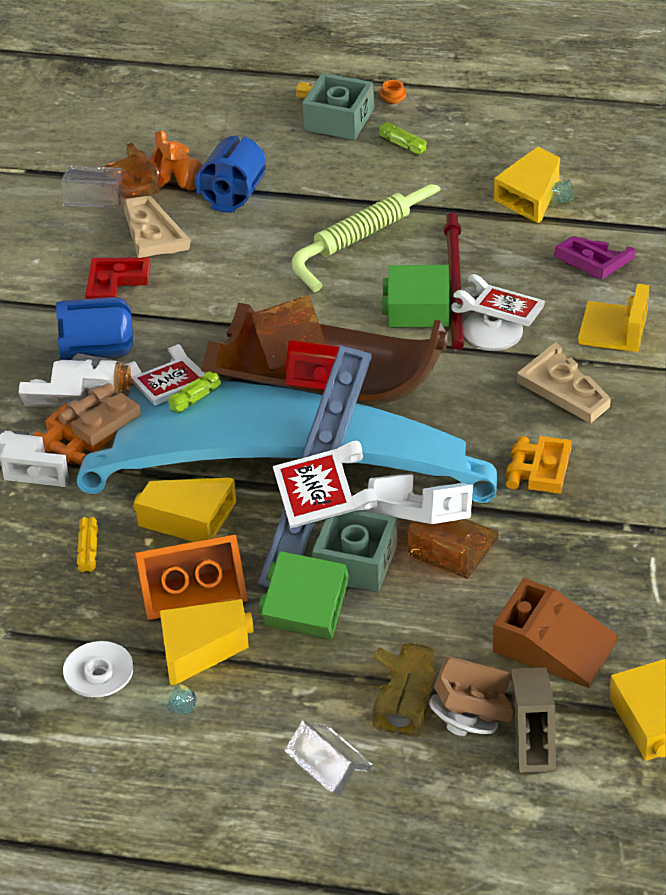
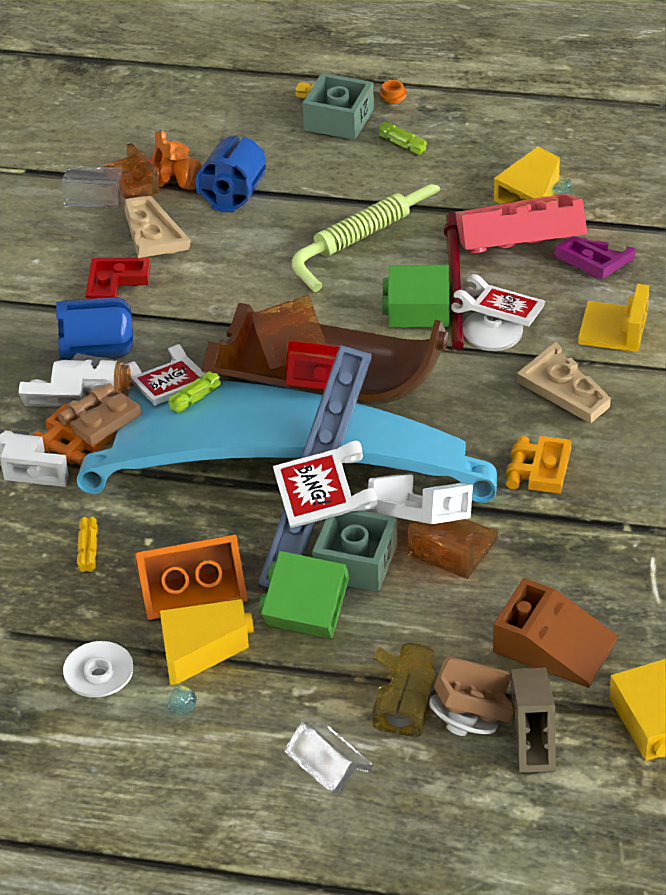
yellow slope [133,477,236,542] -> none
none -> coral wedge [455,193,587,253]

